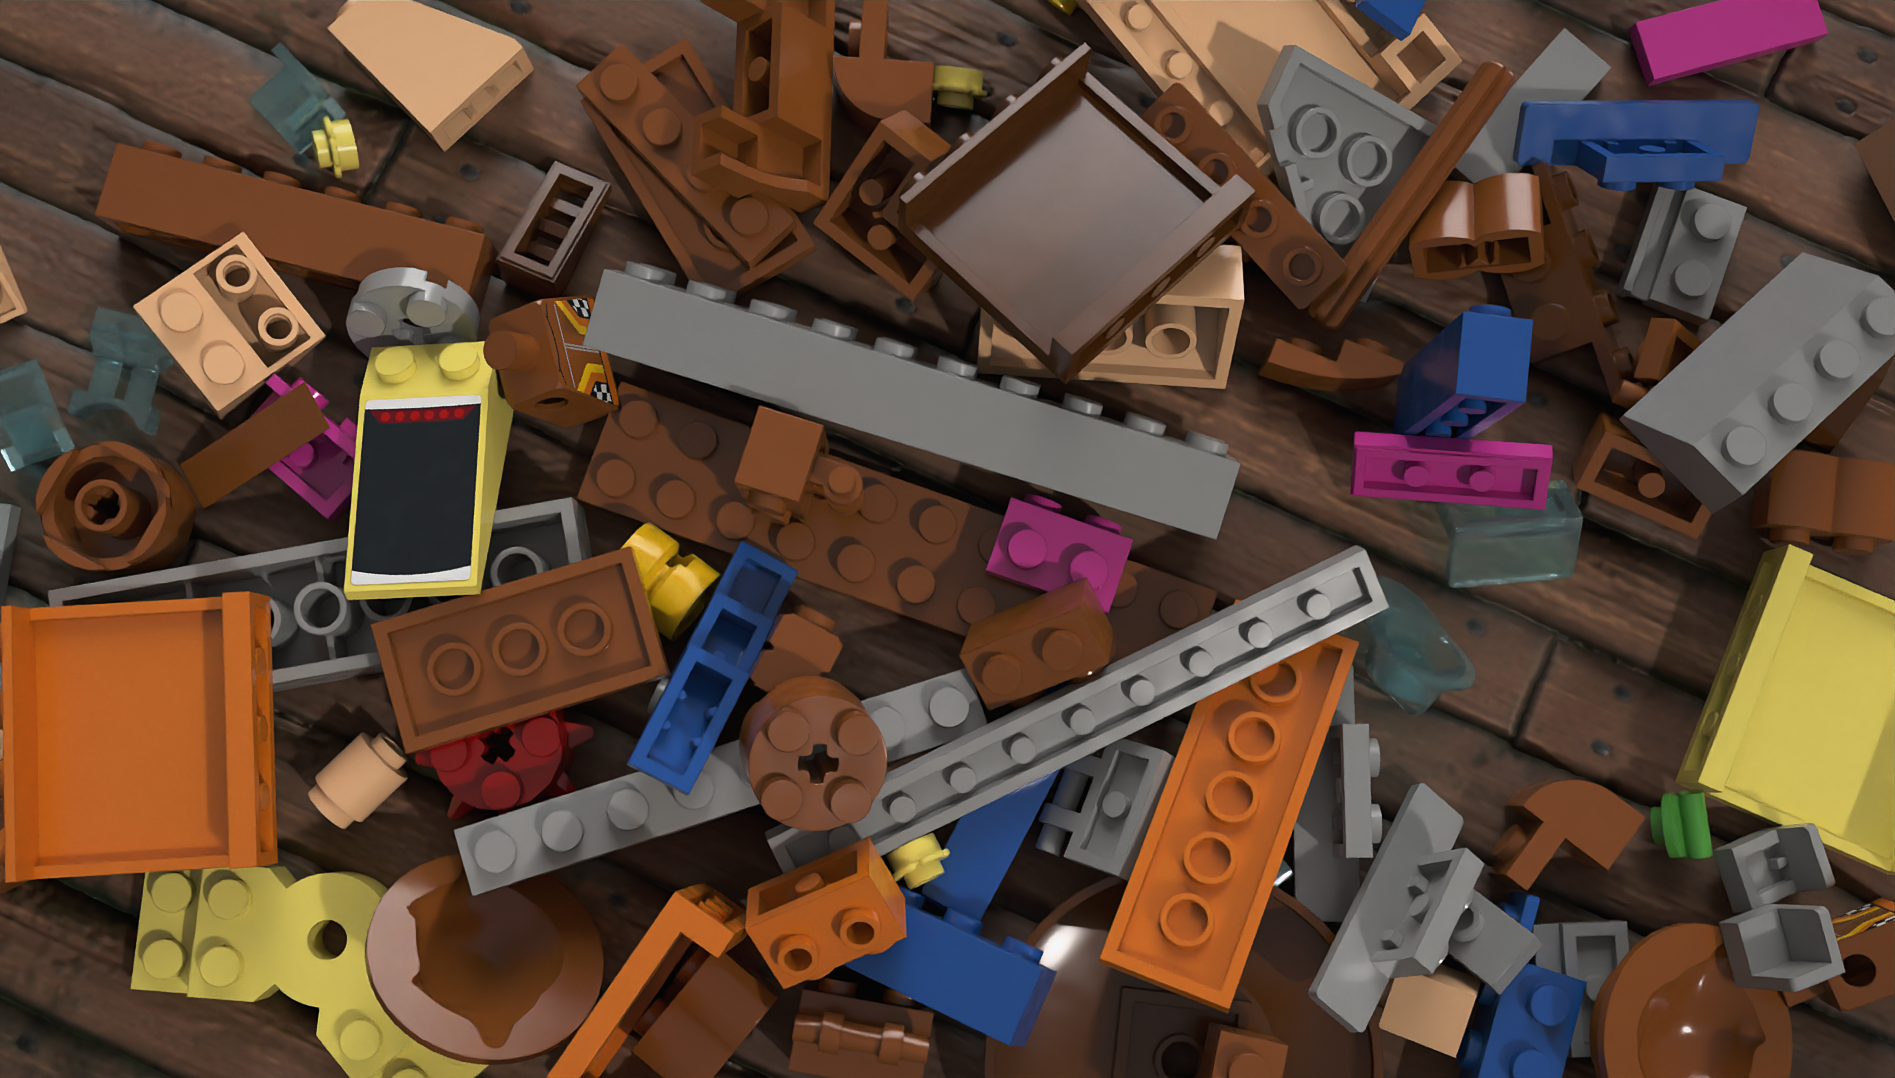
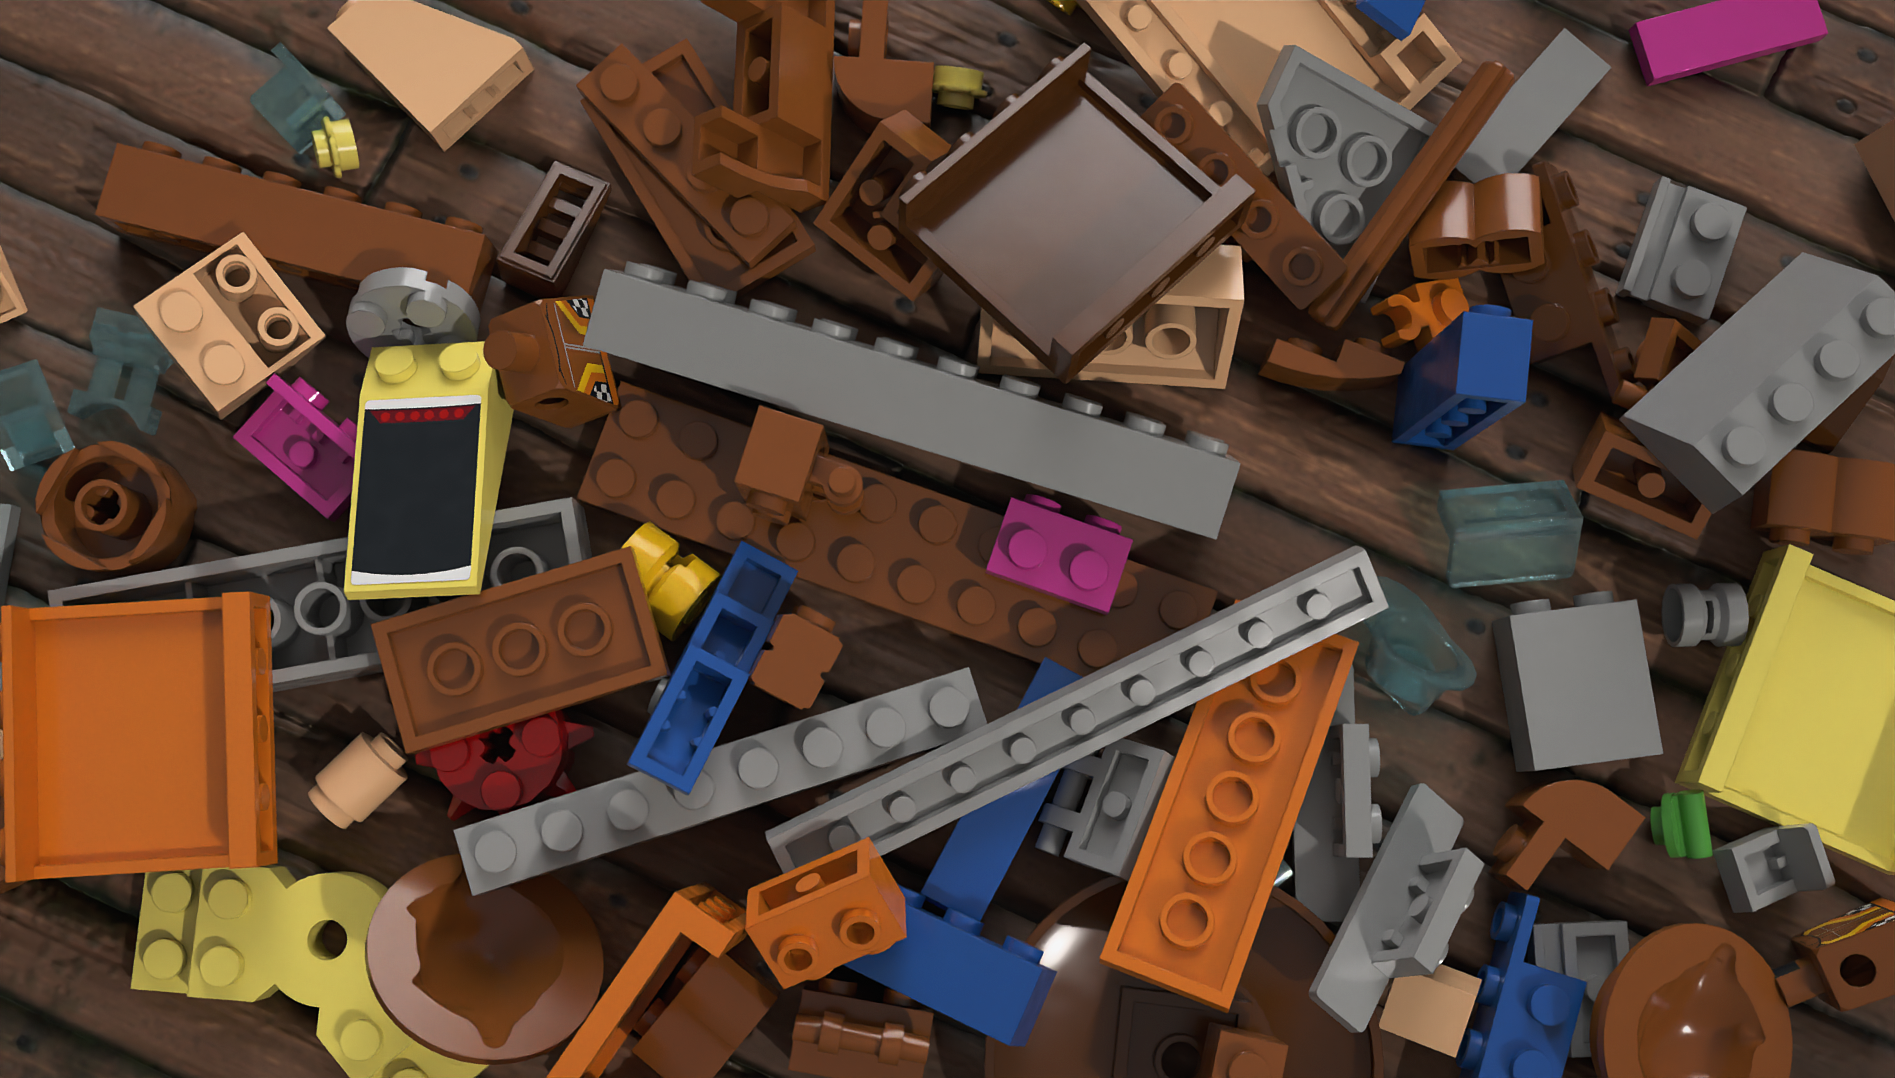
dark orange sticker [180,382,330,509] -> none
dark orange brick [739,676,887,831] -> none
light yellow plate [886,833,950,890] -> none
dark orange brick [959,577,1114,711] -> none
dark pink tile [1350,431,1553,510] -> none
light grey plate [1447,889,1543,995] -> none
blue bracket [1513,100,1760,191] -> none
light grey panel [1719,904,1845,992] -> none
none -> orange plate [1370,278,1469,352]
none -> light grey brick [1492,591,1663,772]
none -> light grey wheel [1661,583,1749,647]

